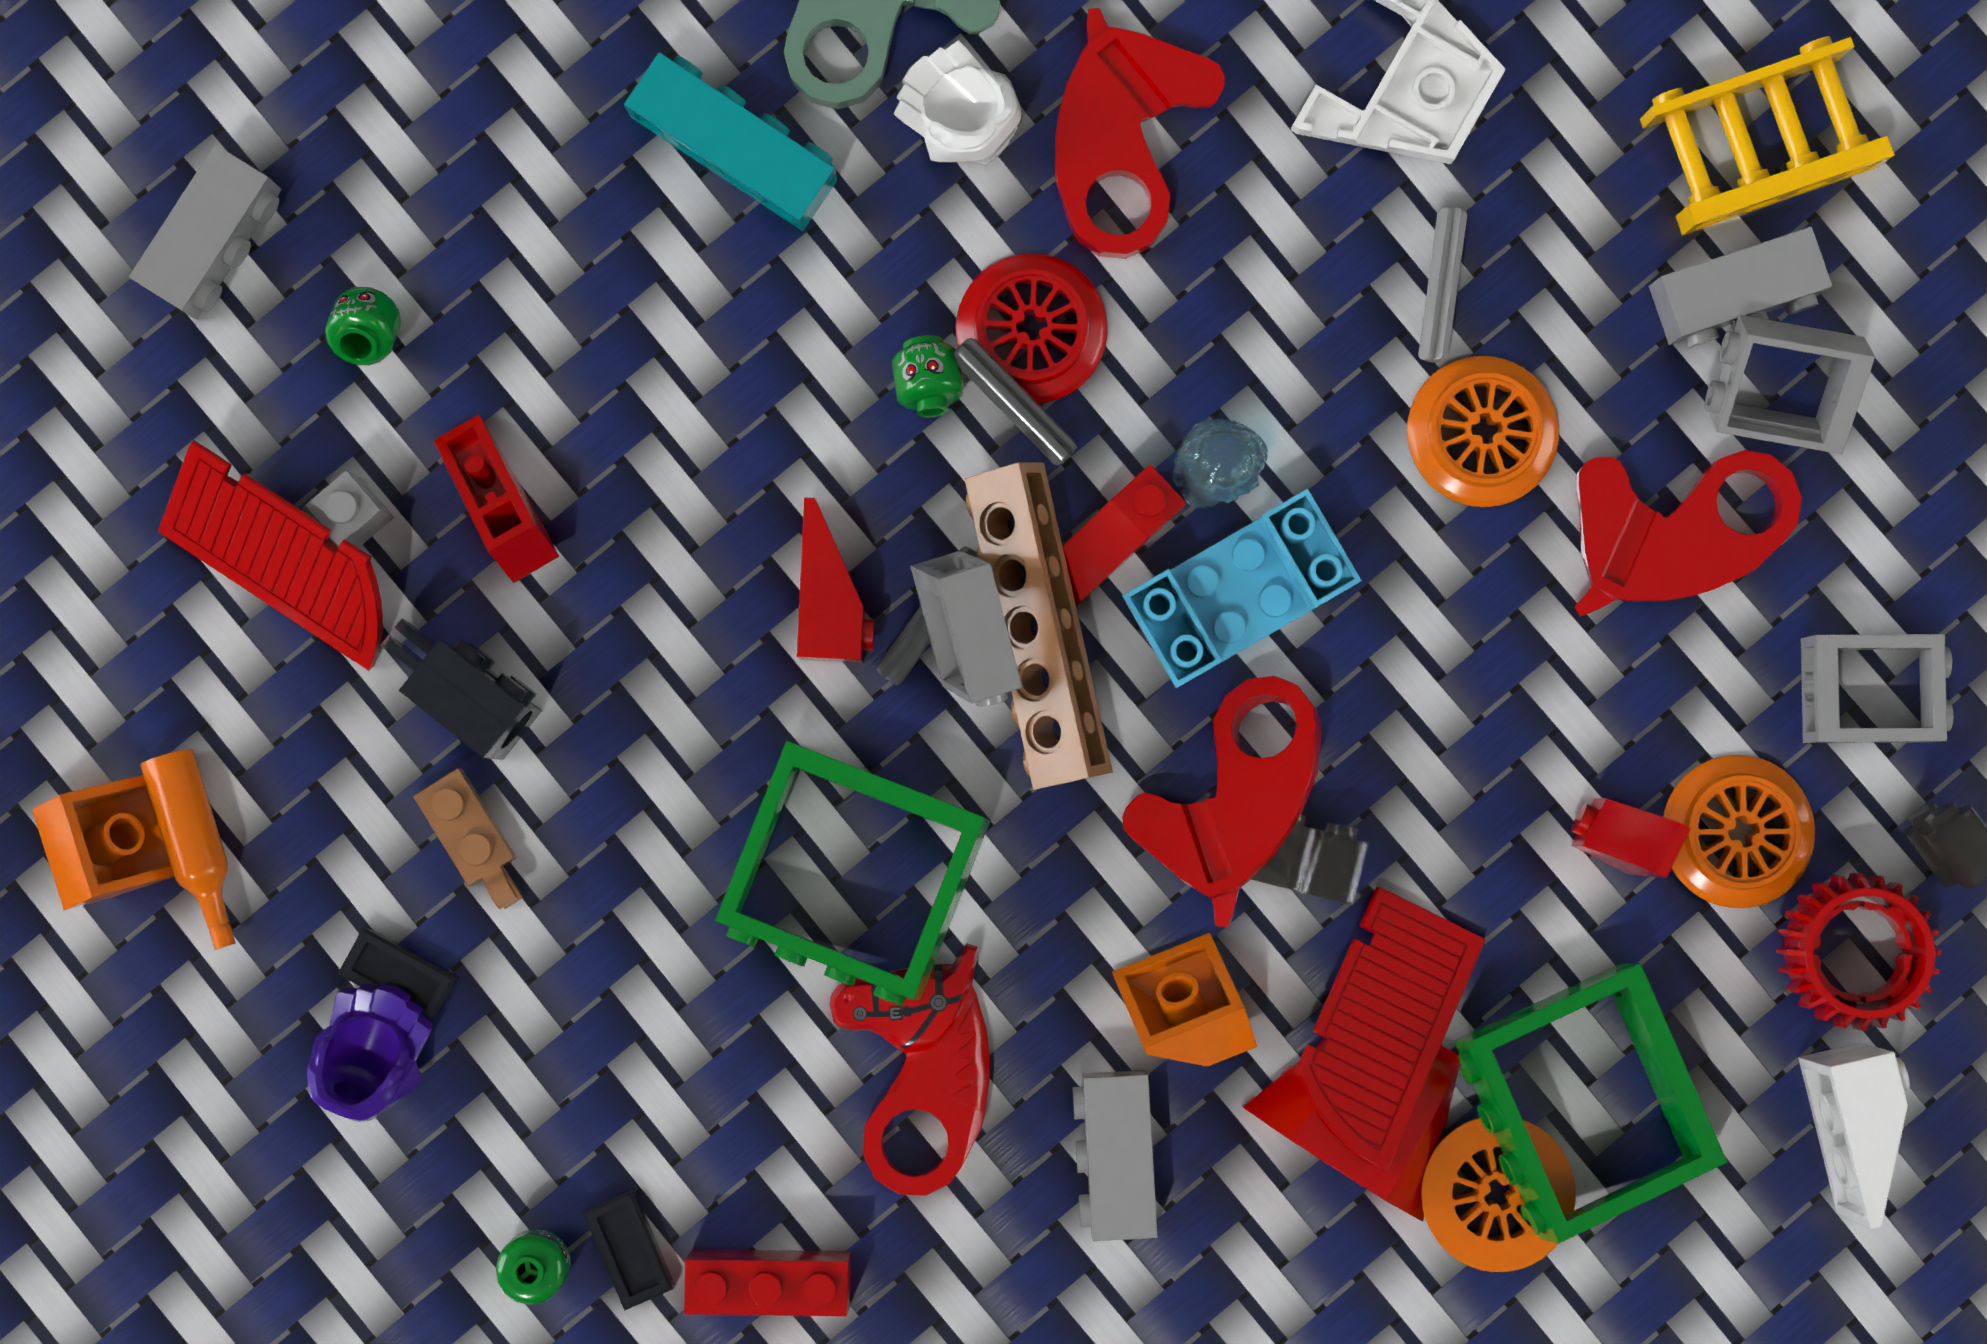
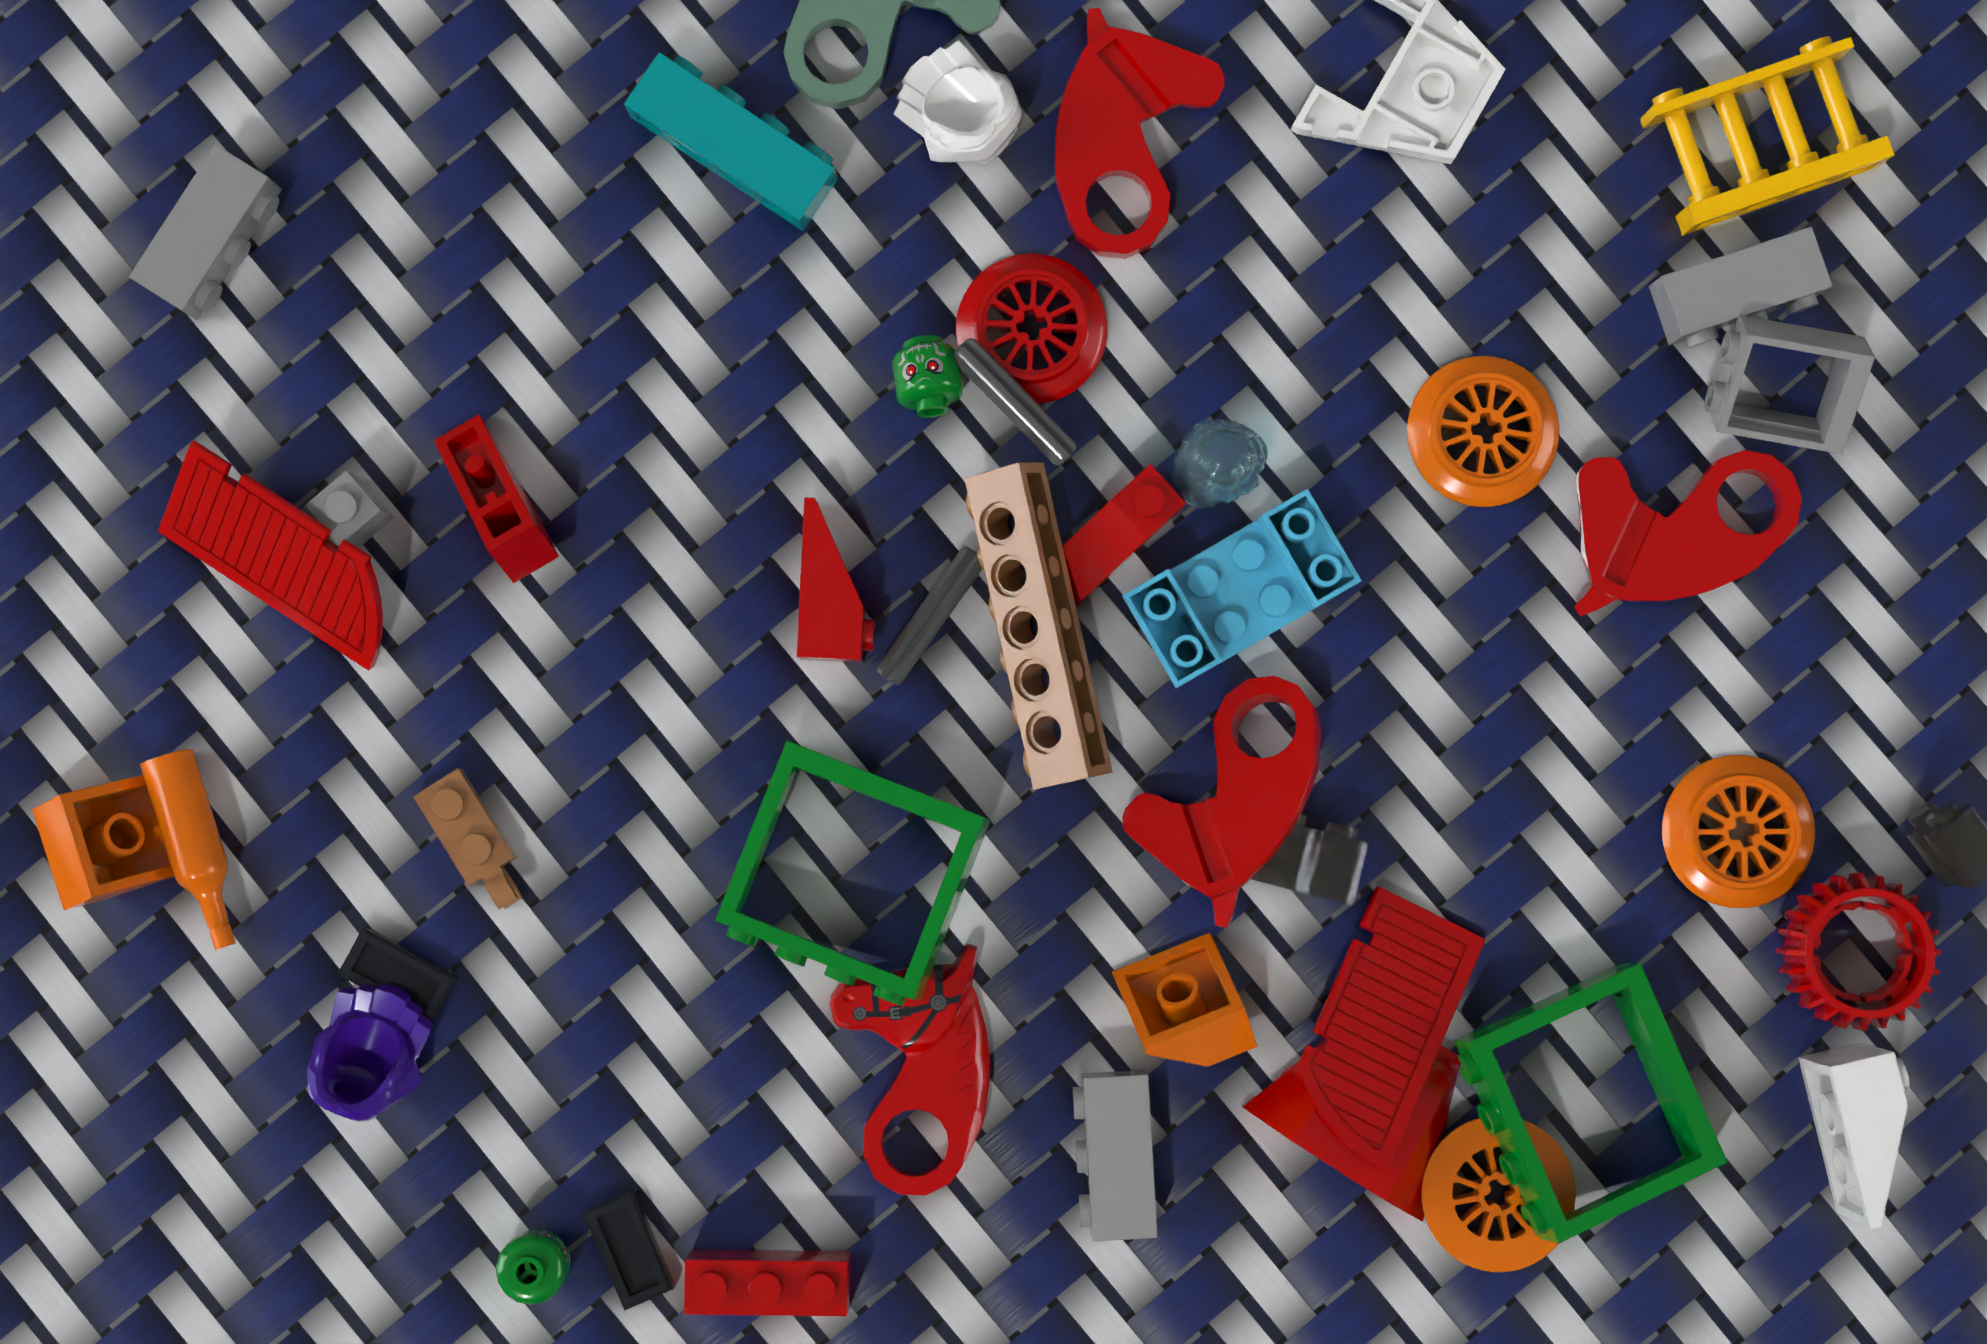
green head [325,287,401,366] -> none
black brick [381,618,542,760] -> none
light grey window [910,551,1022,707] -> none
light grey axle [1418,207,1467,363] -> none
red slope [1571,798,1691,878] -> none
light grey window [1801,634,1954,743] -> none

